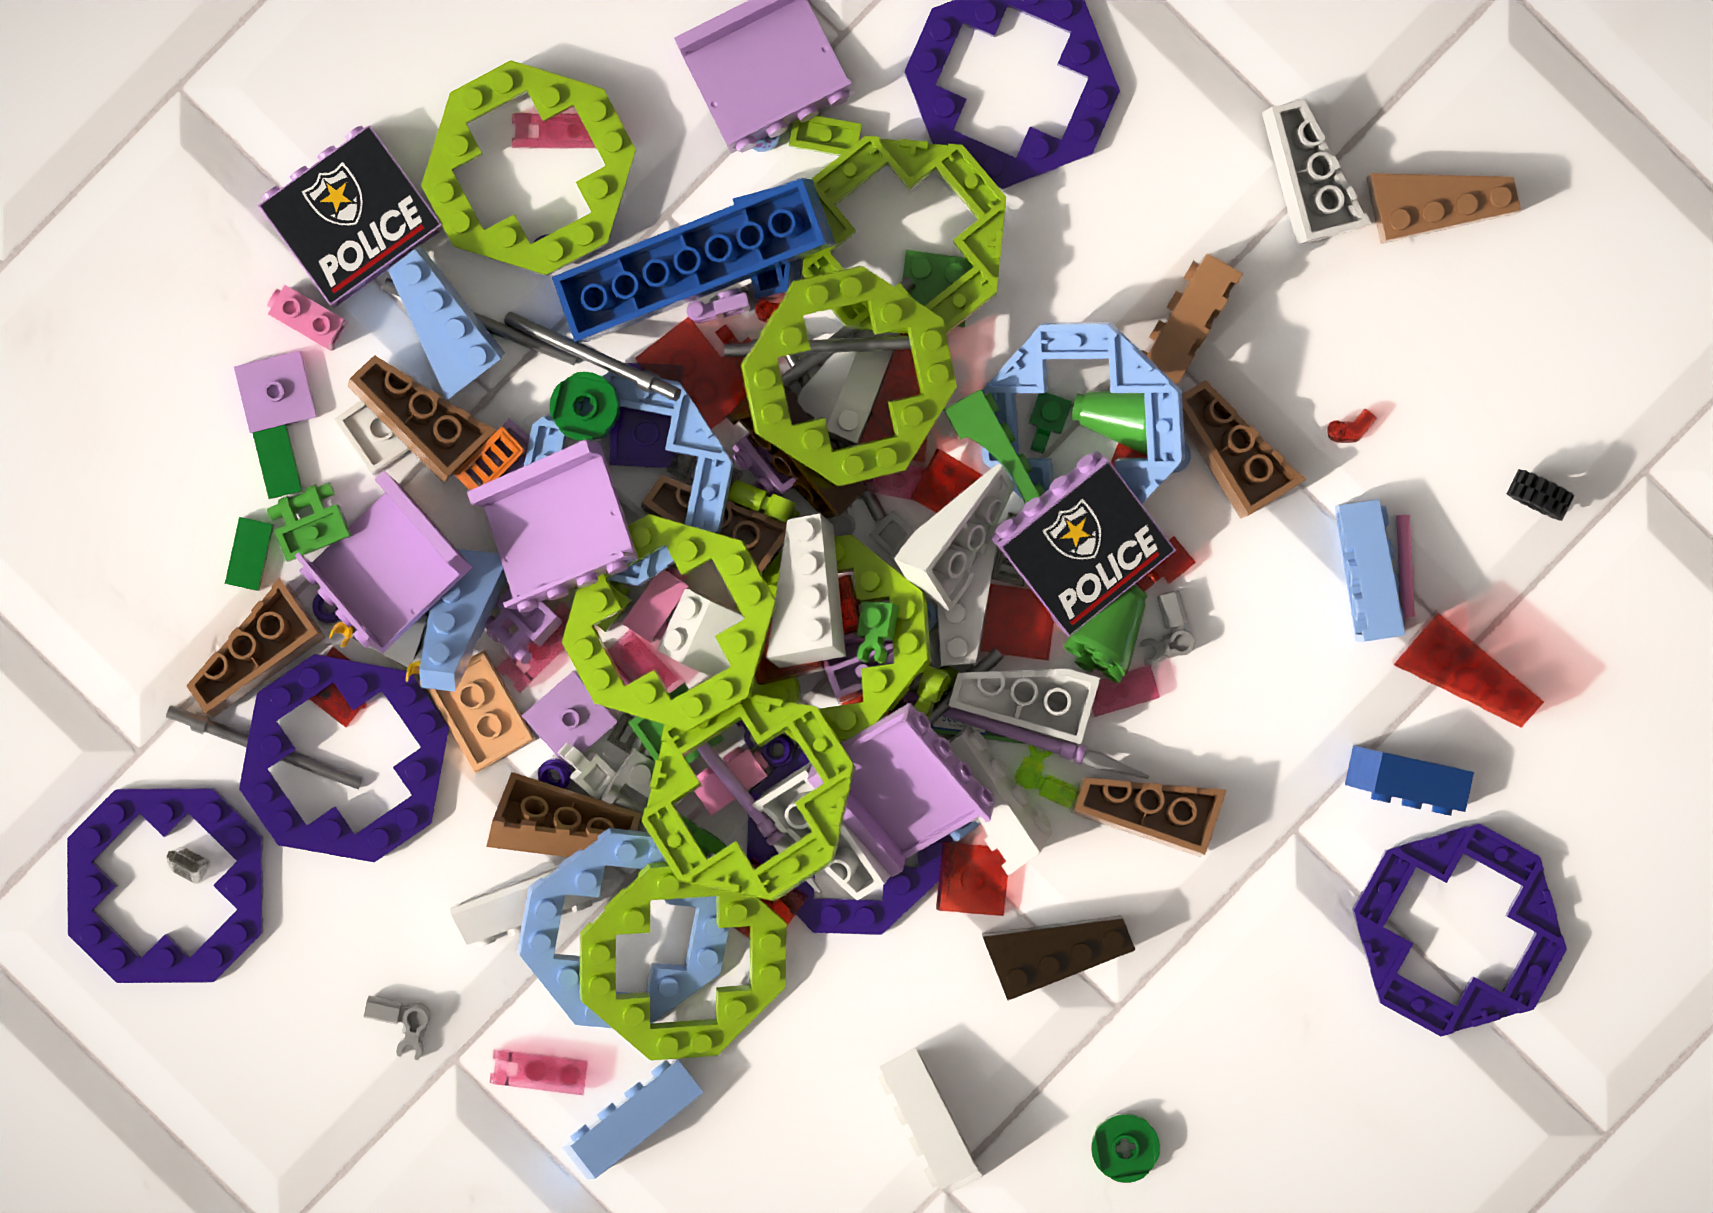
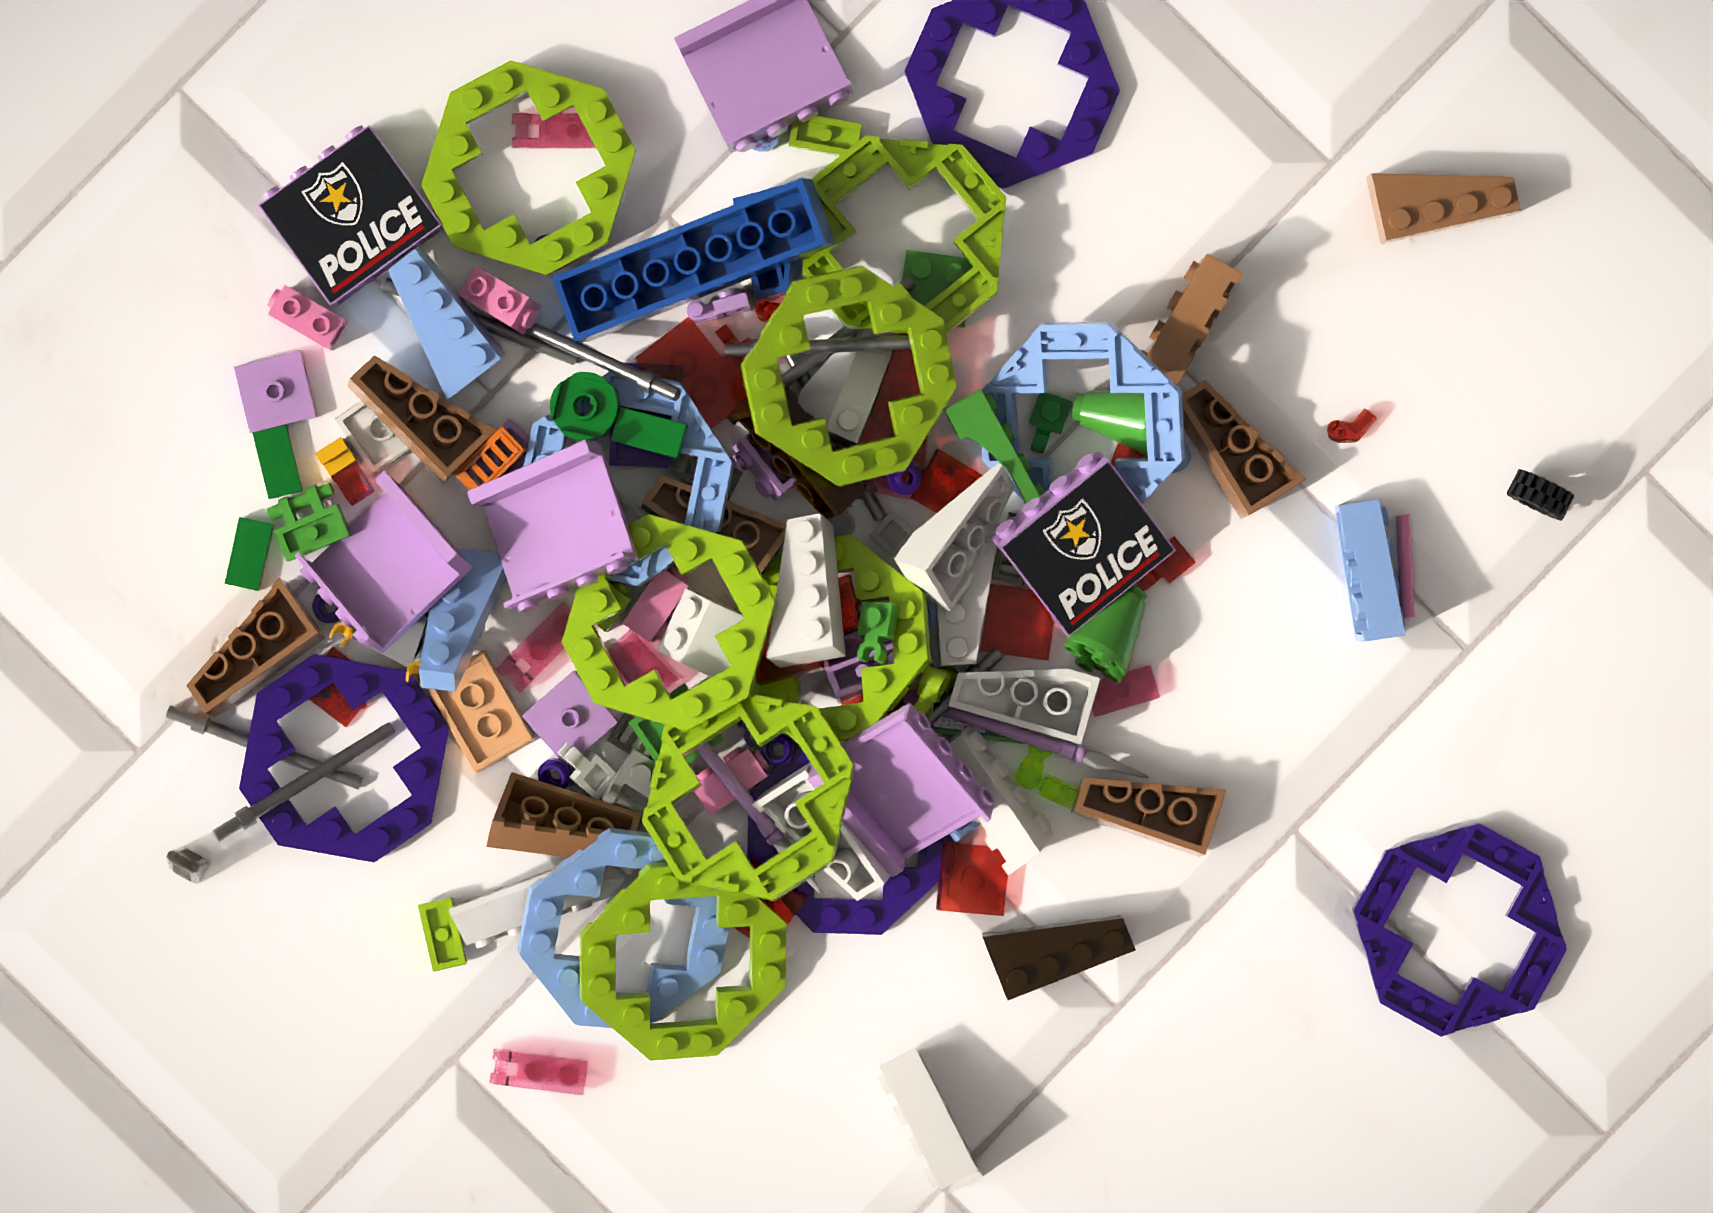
dark purple plate [67,788,264,983] -> none
light grey bar [363,995,430,1061] -> none
lavender plate [485,587,563,664] -> none
light blue wedge [562,1060,704,1180] -> none
bright green plate [679,813,727,857] -> none
lime bar [728,480,800,524] -> none
green plate [1091,1113,1160,1183] -> none
light grey bar [1139,590,1195,665] -> none
white wedge [1262,99,1372,245] -> none
blue wedge [1345,745,1474,816] -> none
clear red wedge [1391,609,1544,728] -> none
none -> flat silver bar [212,722,396,842]
none -> leg [315,437,376,506]
none -> lime plate [417,897,468,972]
none -> bright pink brick [458,266,541,335]
none -> green tile [611,407,688,459]
none -> dark purple plate [887,462,922,495]

